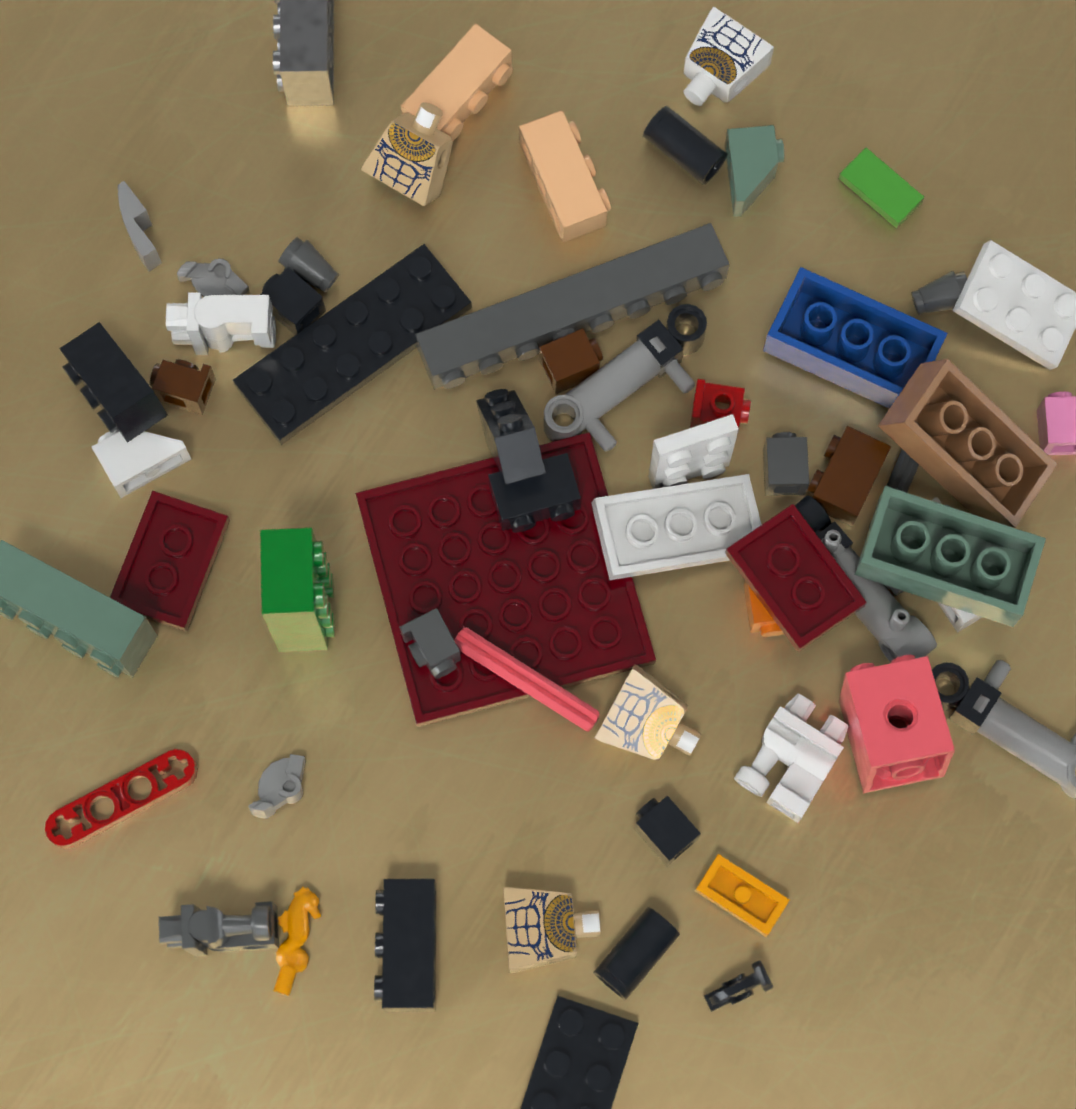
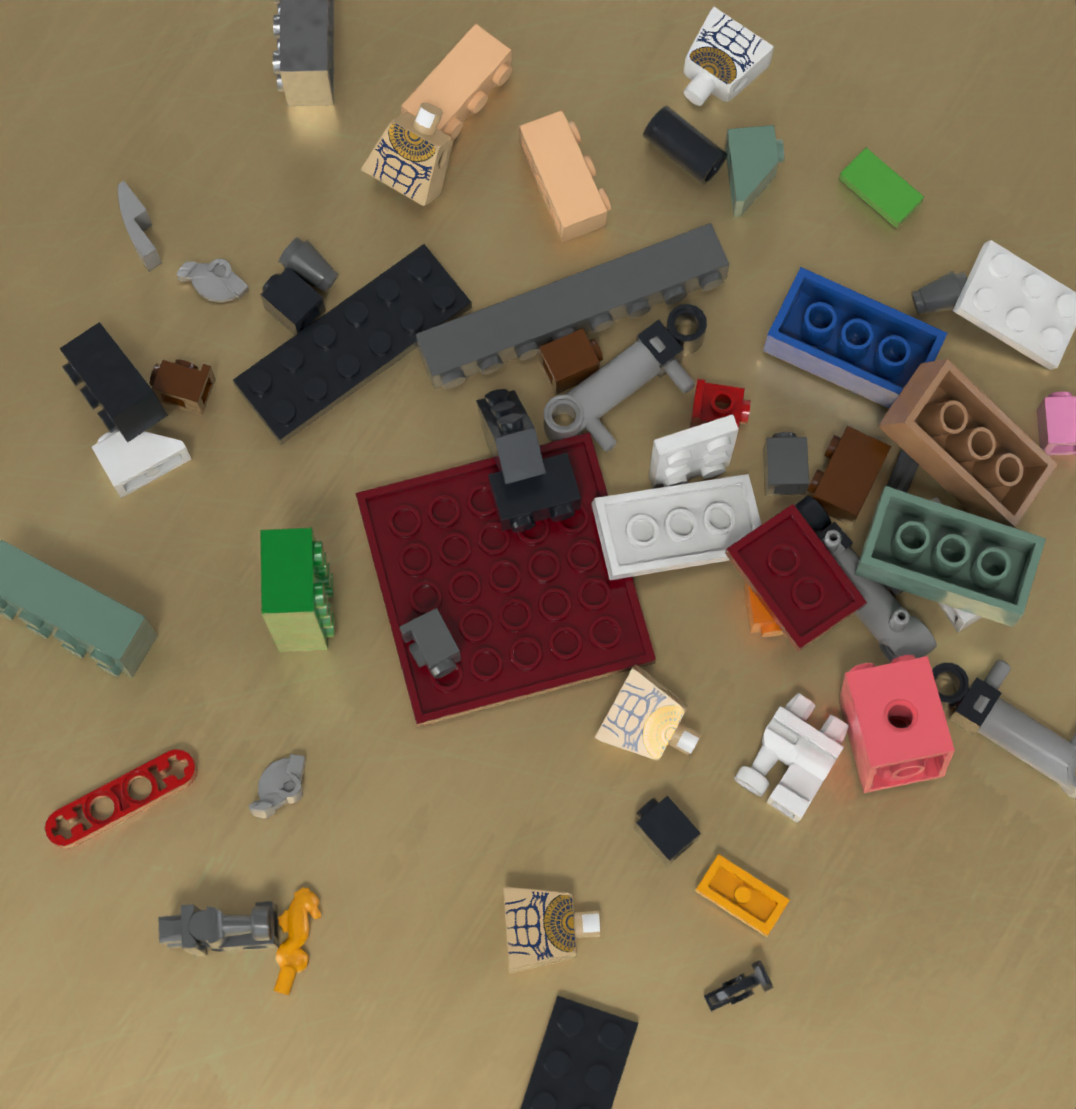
dark red plate [110,491,230,632] -> none
white hips [166,292,276,355] -> none
black brick [374,879,436,1012] -> none
coral axle [454,627,600,731] -> none
black pin [593,907,680,1000] -> none

